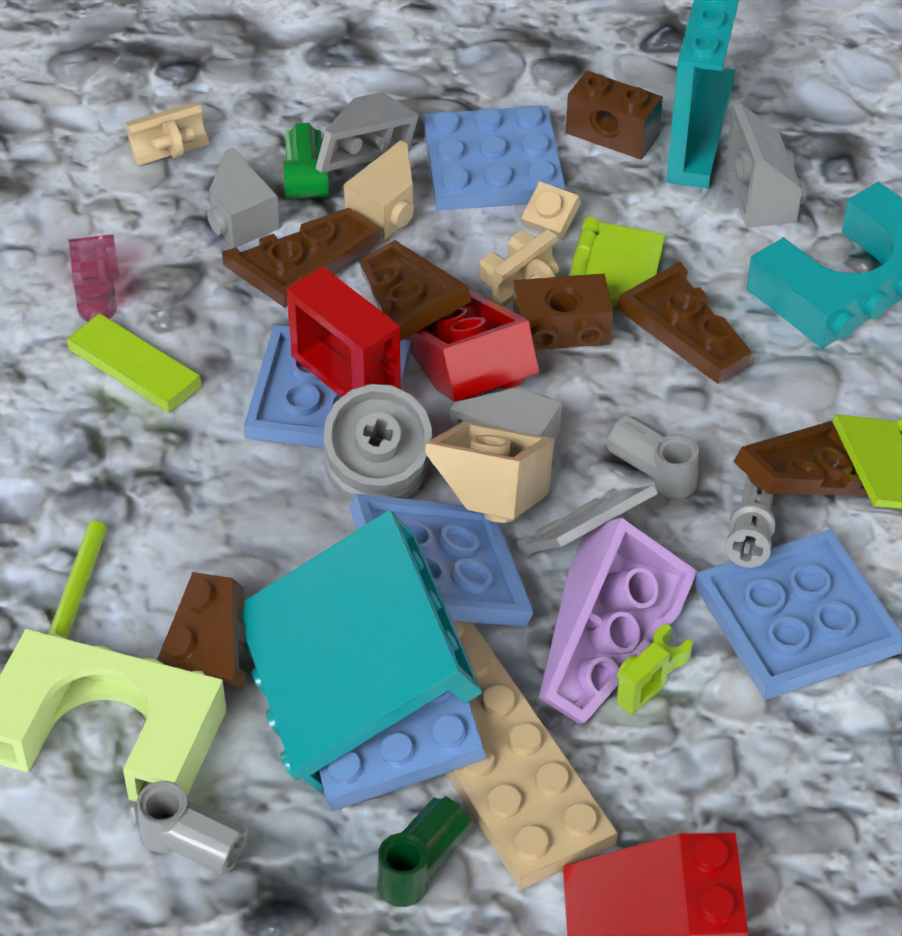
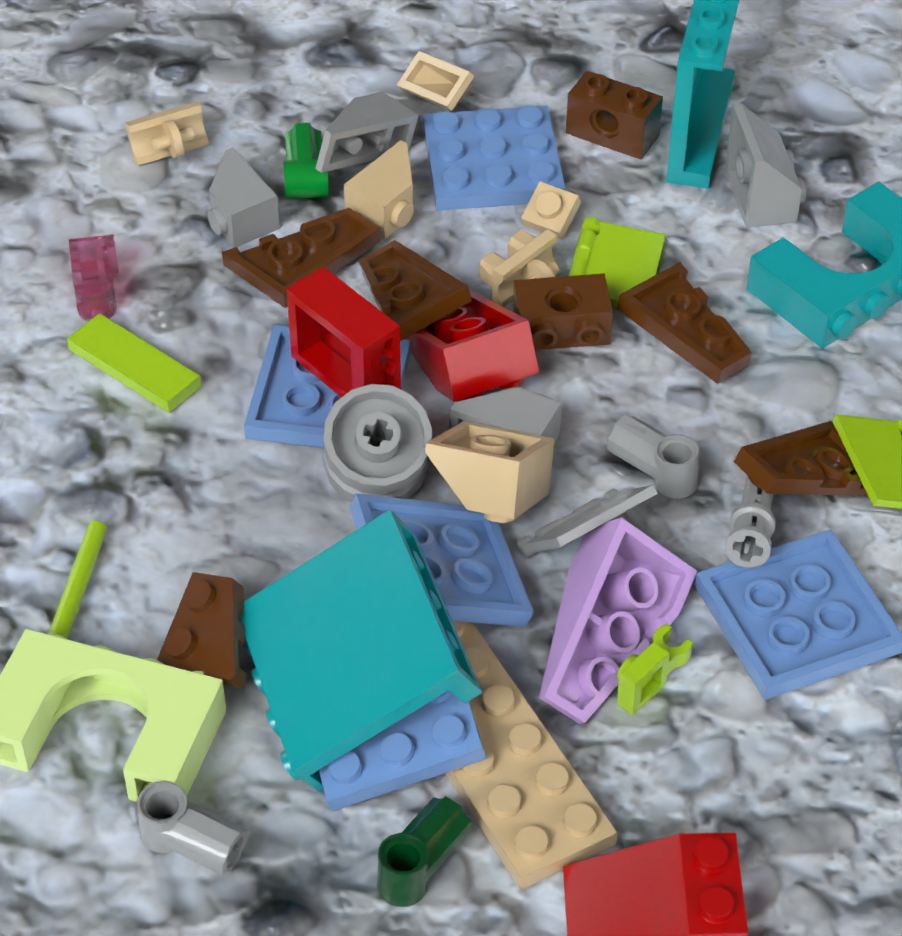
none -> tan slope [397,51,475,111]

